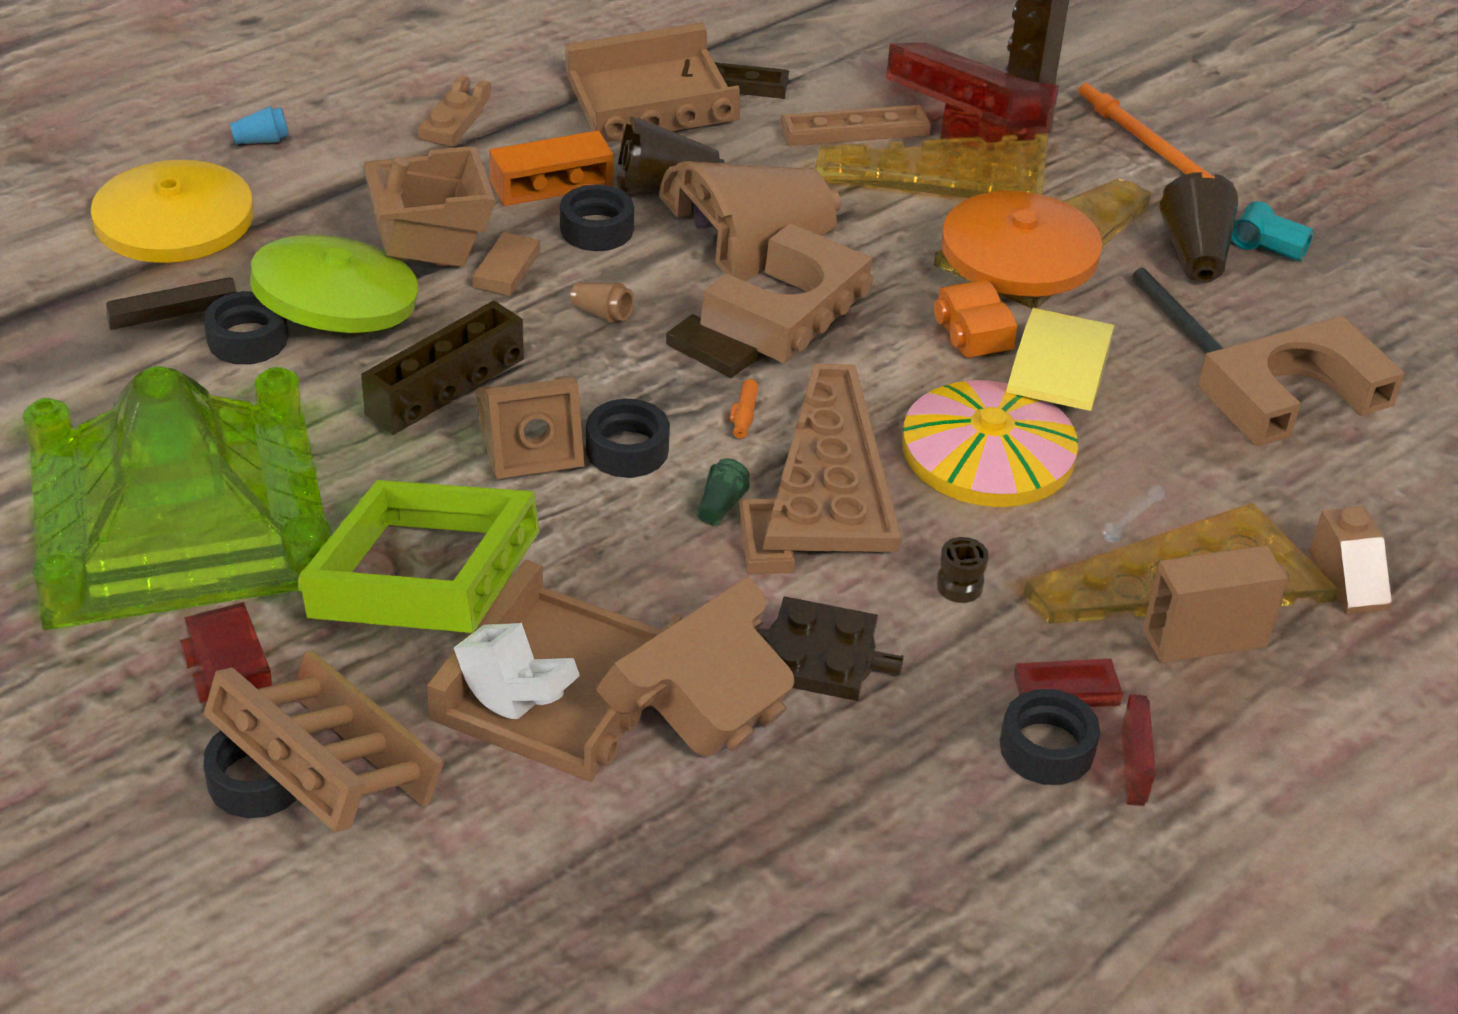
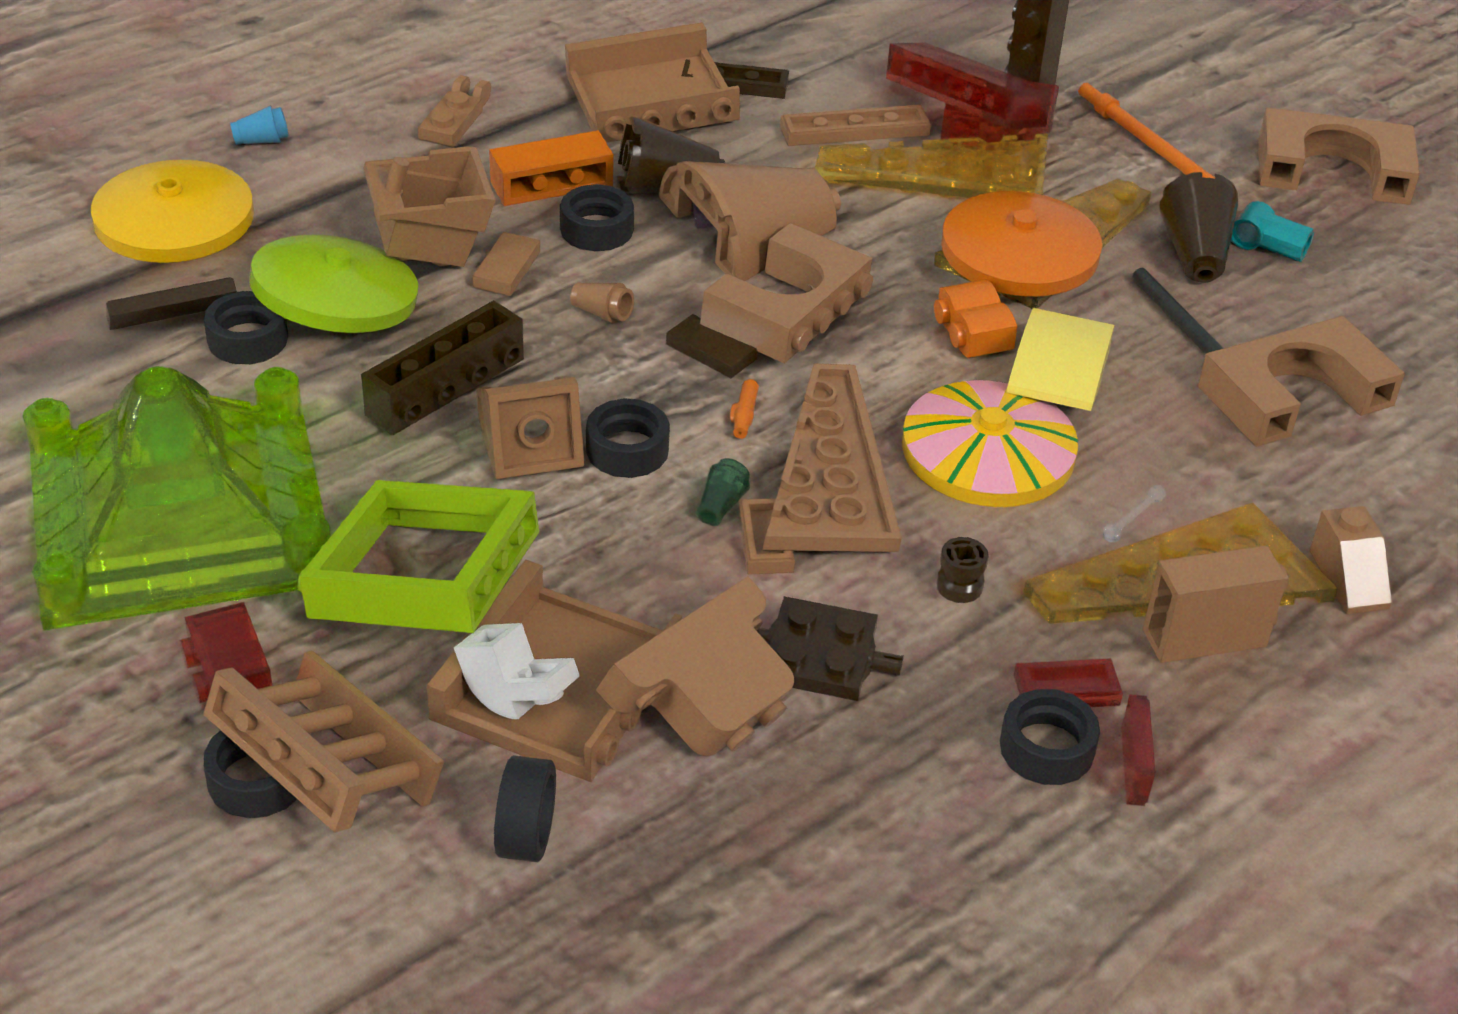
none -> black tyre [494,755,556,863]
none -> medium nougat arch [1258,107,1420,205]

